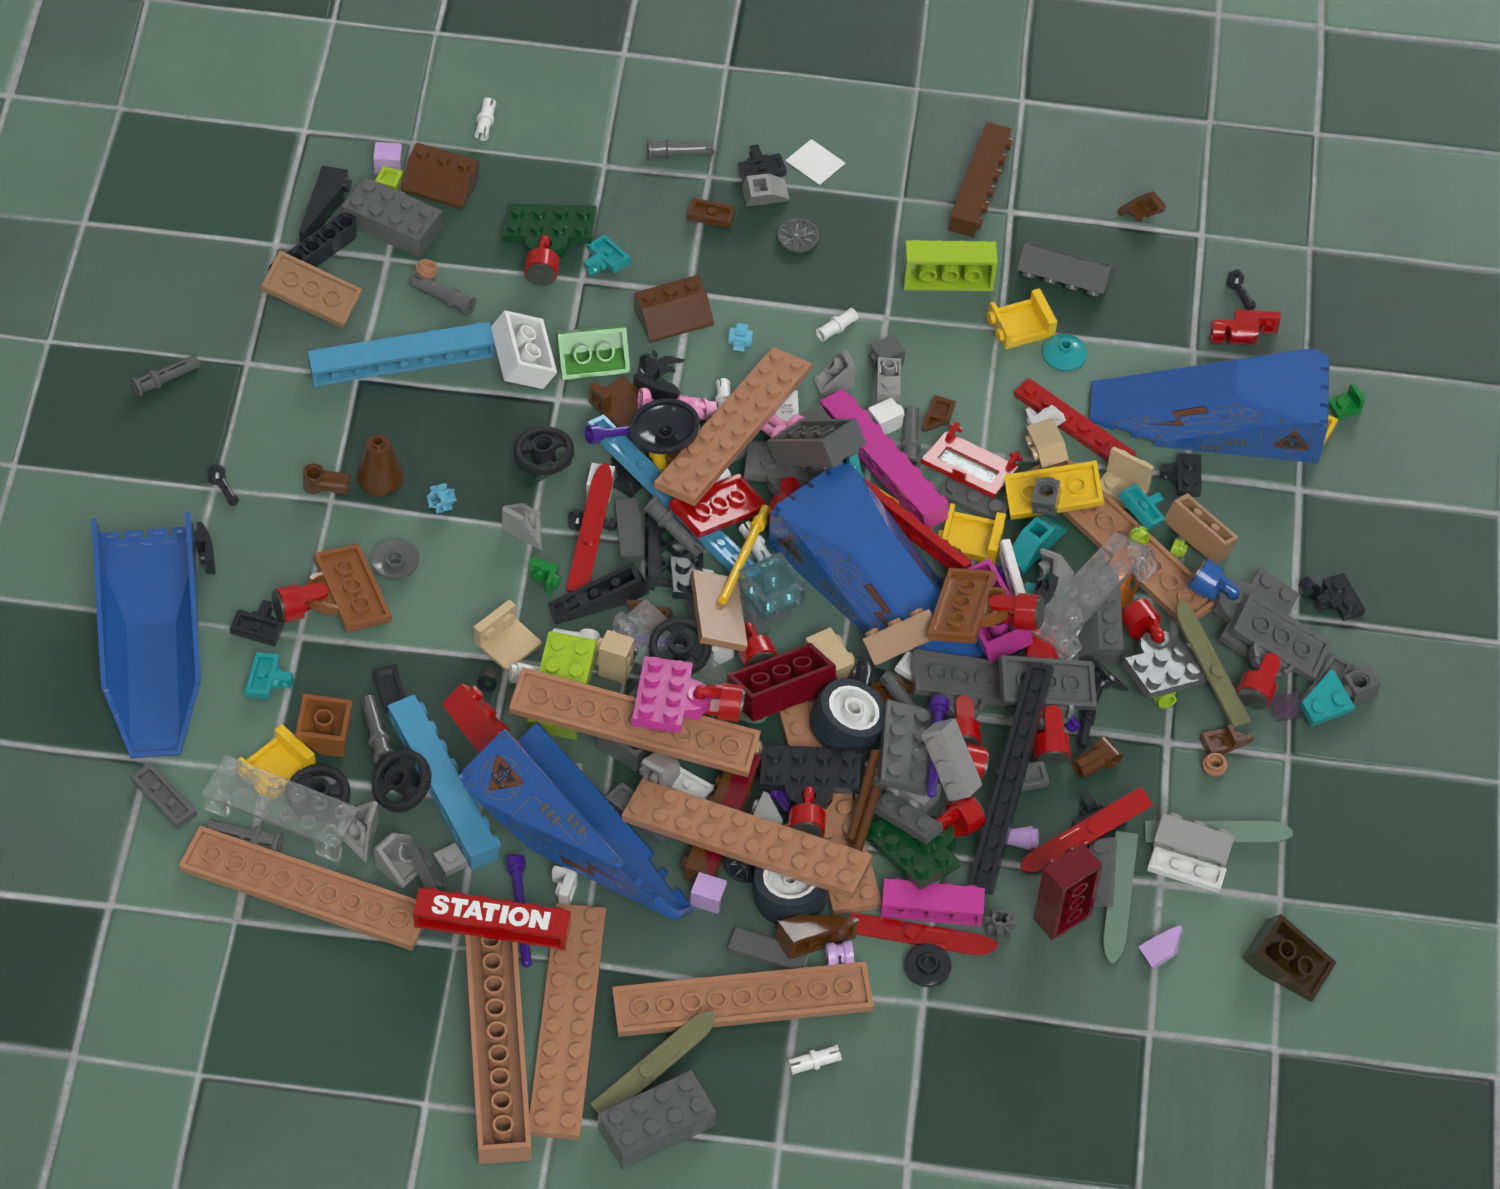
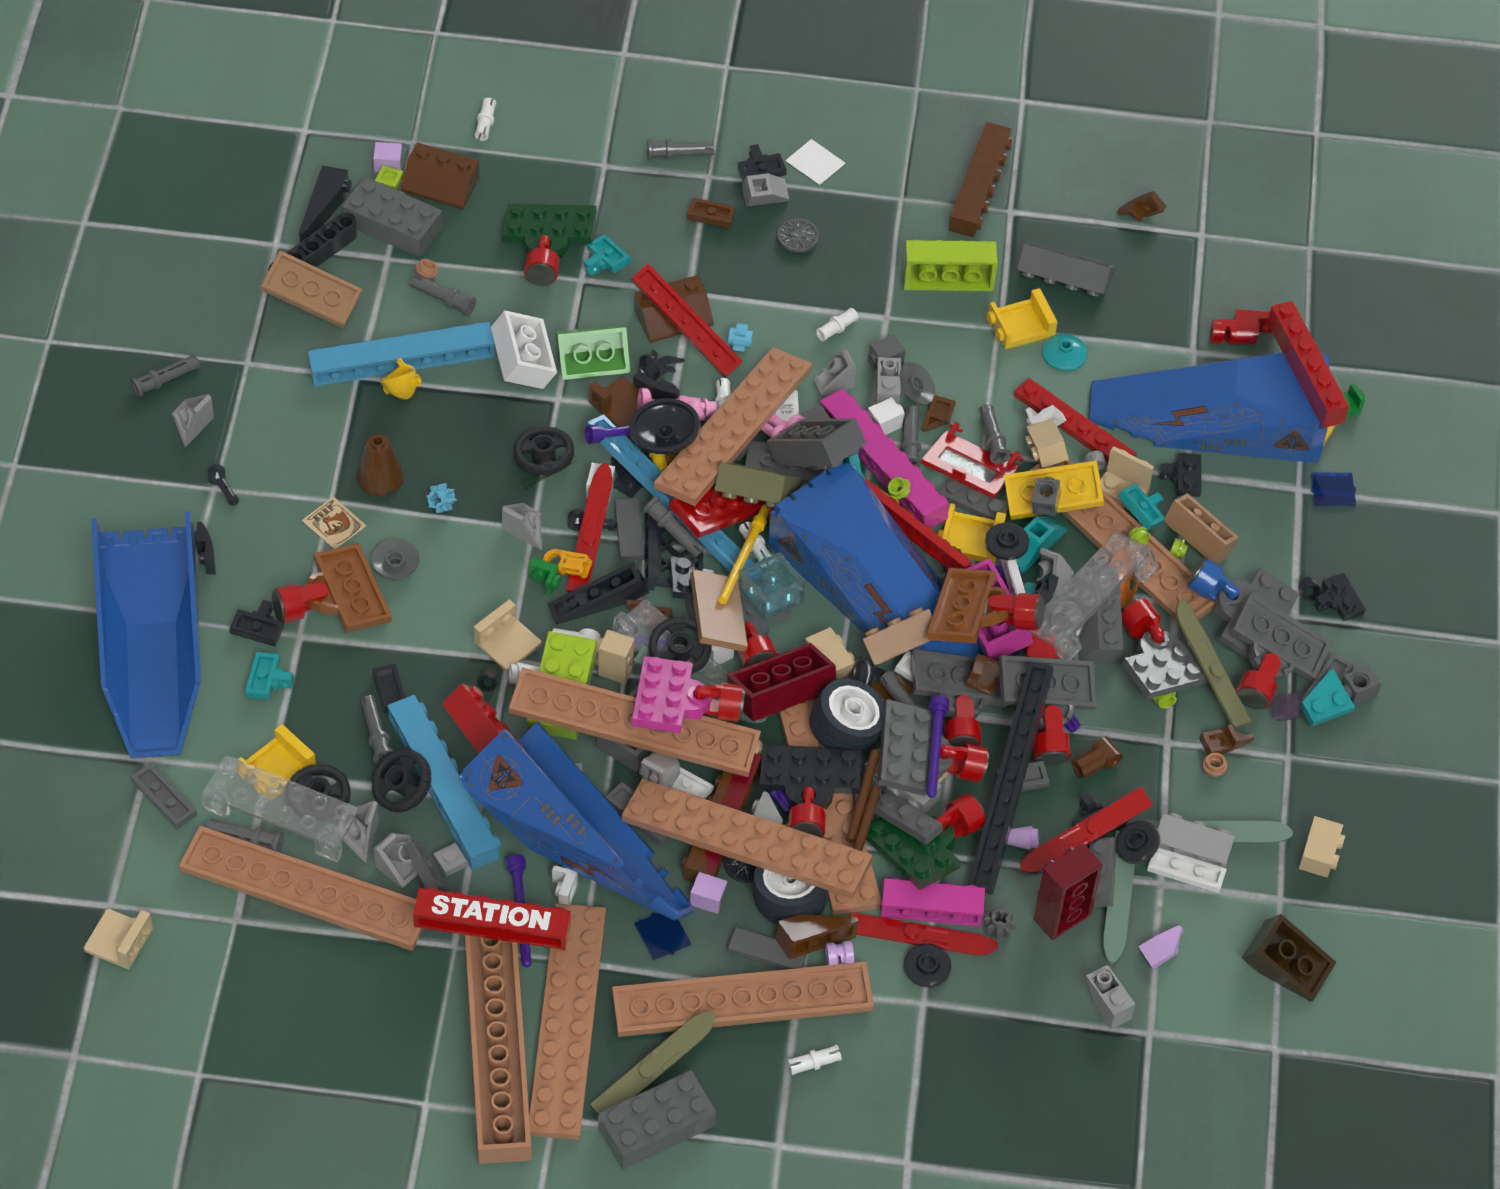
dark orange slope [295,694,352,757] -> none
reddish brown piece [303,463,351,495] -> none
light grey brick [921,718,982,801] -> none
black dish [1077,657,1129,749] -> none
black piece [1226,269,1256,310] -> none
none -> tan bracket [84,909,153,970]
none -> light grey slope [171,394,214,447]
none -> tan sticker [302,497,367,549]
none -> yellow helmet [380,358,421,400]
none -> light orange piece [543,549,592,579]
none -> red plate [631,263,743,378]
none -> clear blue piece [634,913,691,961]
none -> olive slope [715,462,802,507]
none -> lime plate [888,477,911,500]
none -> dark grey dish [899,362,935,405]
none -> reddish brown panel [965,653,999,695]
none -> dark grey pin [979,404,1011,464]
none -> black wheel [985,522,1030,561]
none -> light grey axle [1083,451,1106,470]
none -> light grey slope [1086,965,1136,1030]
none -> black wheel [1116,821,1161,864]
none -> red brick [1267,300,1349,428]
none -> tan brick [1299,816,1345,878]
none -> clear blue piece [1311,472,1356,506]

